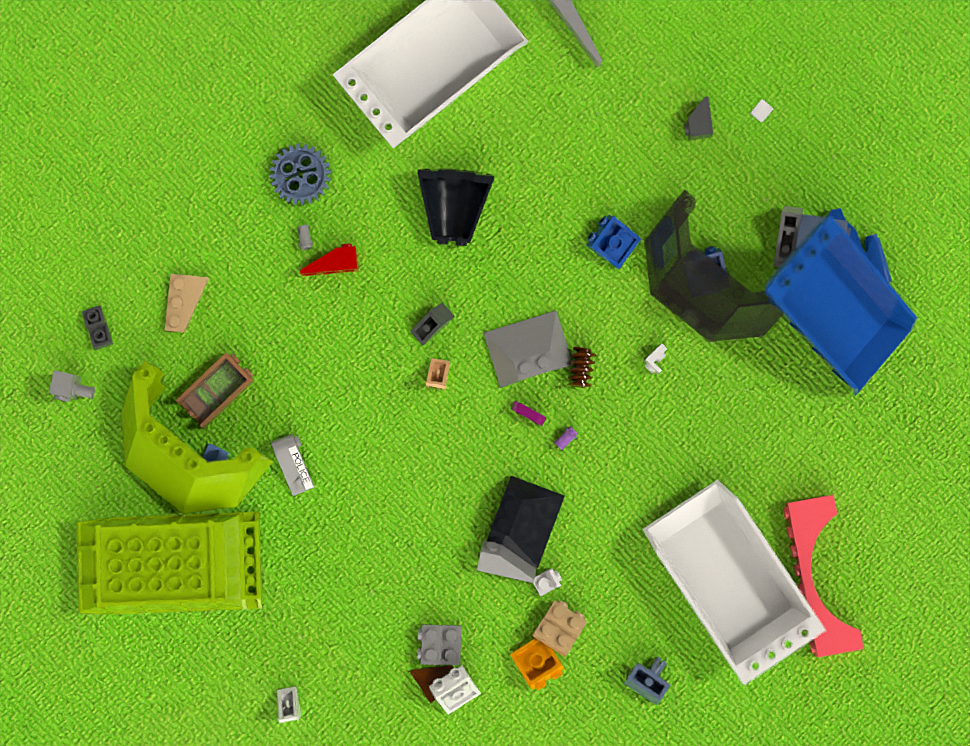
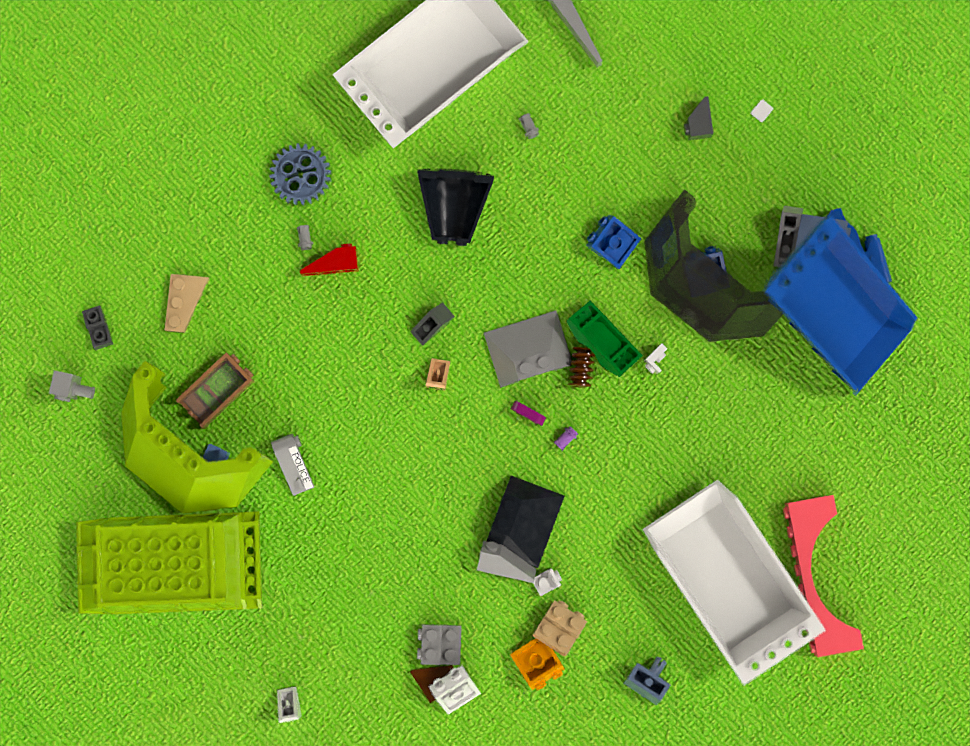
none -> light grey pin [519,113,539,139]
none -> green slope [566,300,643,377]

